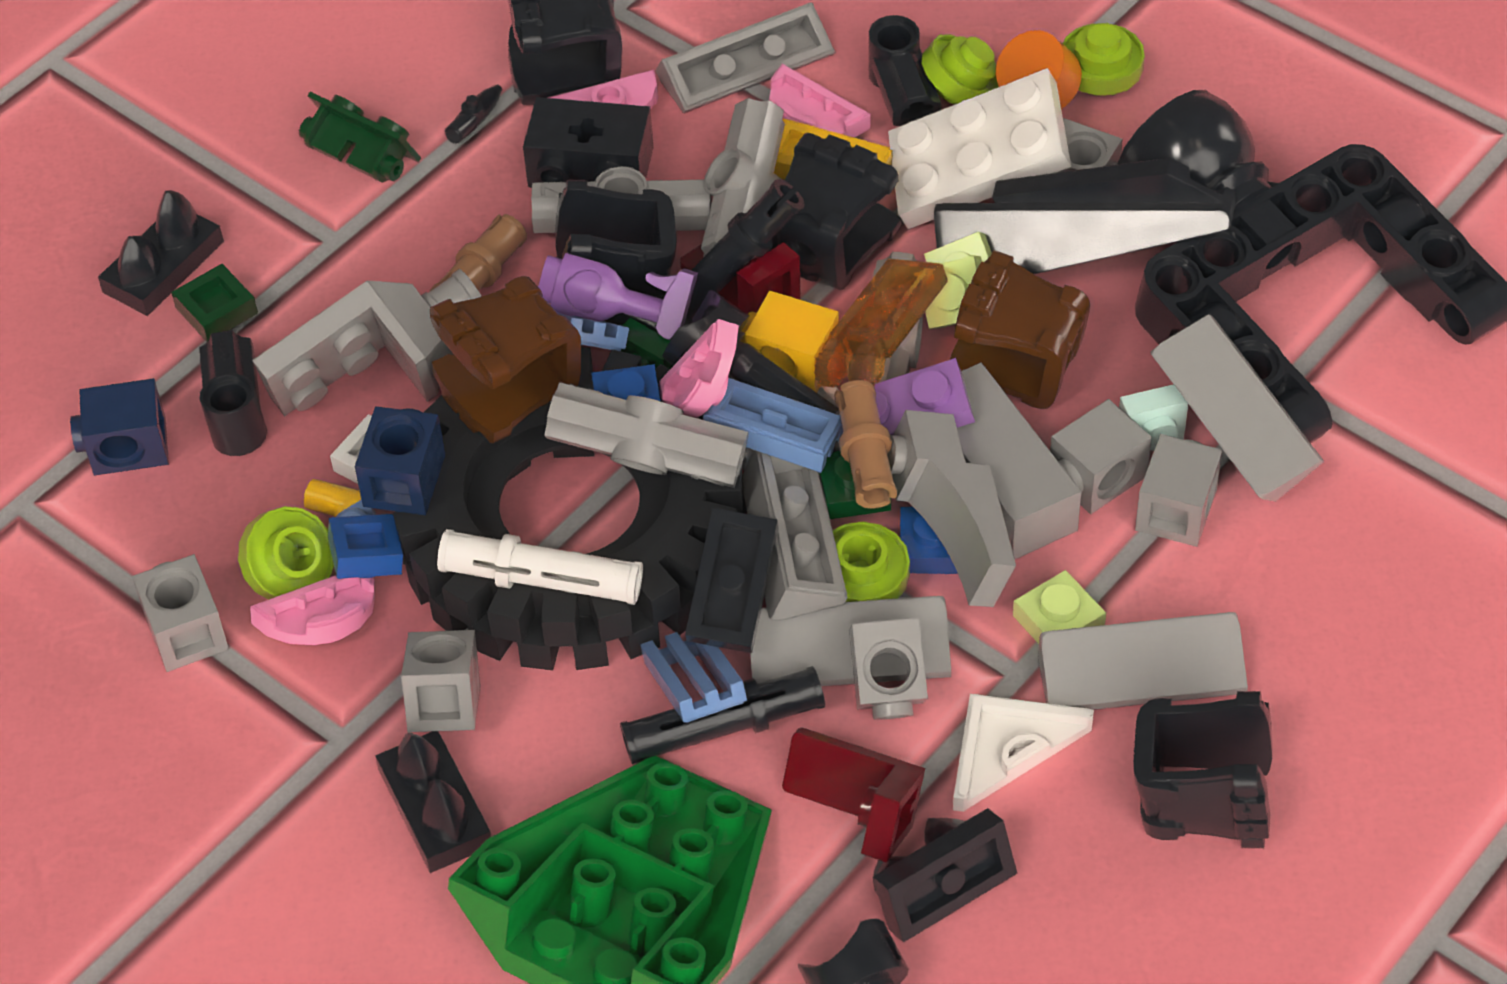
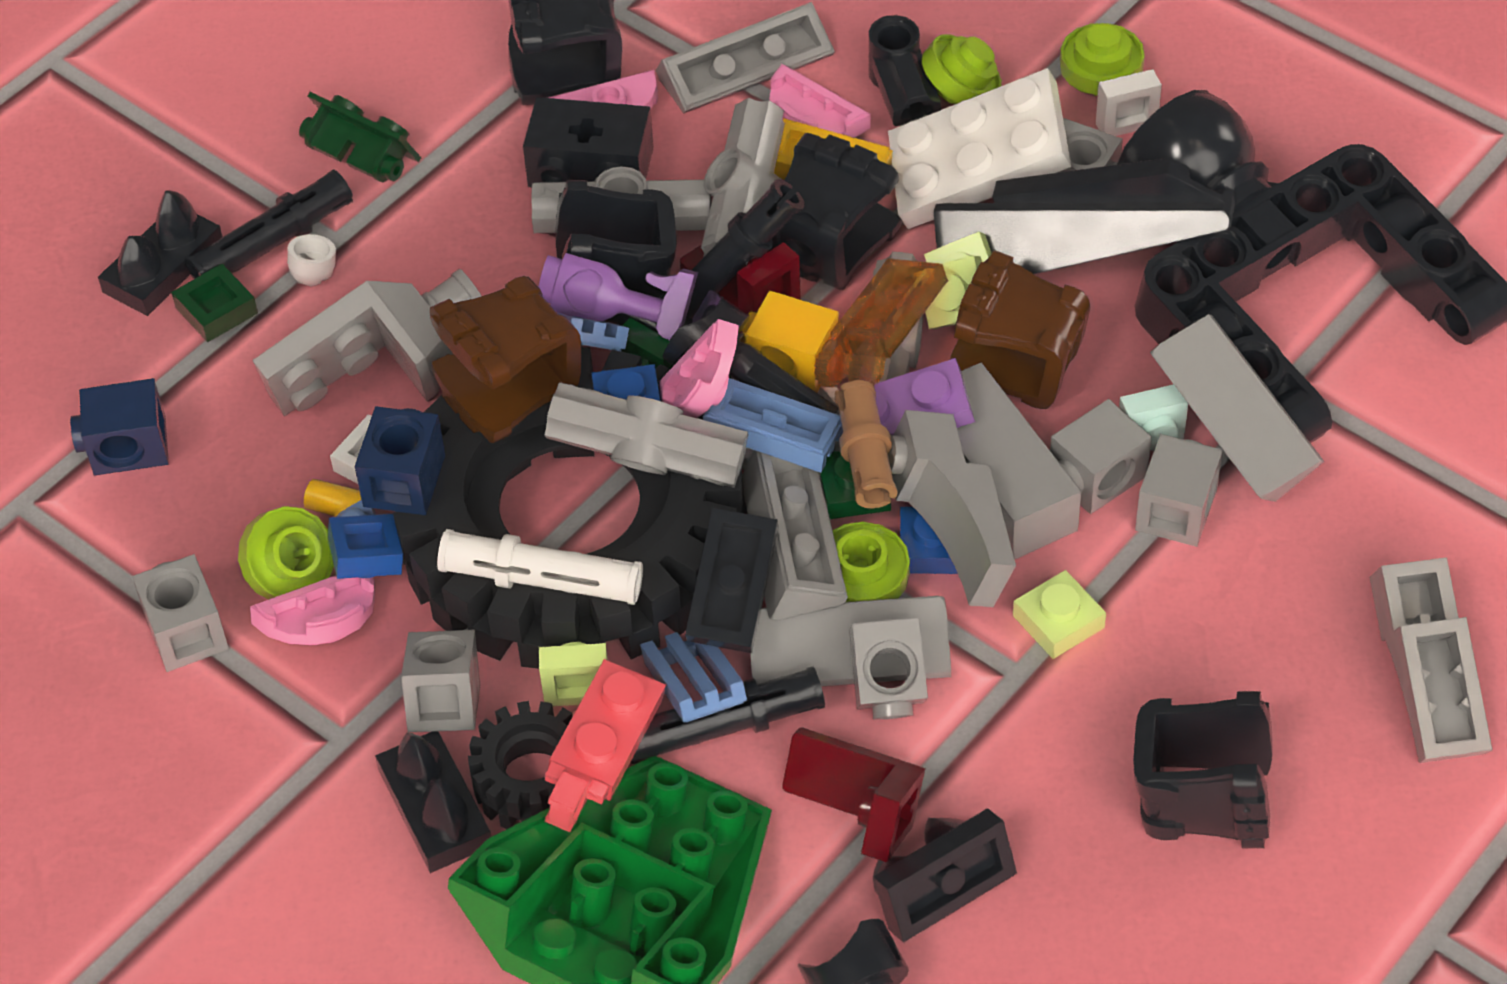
black piece [199,330,267,456] -> none
medium nougat pin [429,214,527,292] -> none
black helmet [445,84,502,144] -> none
white tile [953,693,1094,812] -> none
orange piece [996,30,1082,110] -> none
light grey slope [1038,612,1248,710] -> none
none -> black pin [185,170,353,279]
none -> white hinge [287,234,336,287]
none -> black tyre [468,701,573,829]
none -> yellowish green plate [539,642,608,706]
none -> coral hinge [544,659,666,832]
none -> white plate [1095,69,1162,136]
none -> light grey slope [1370,557,1492,763]

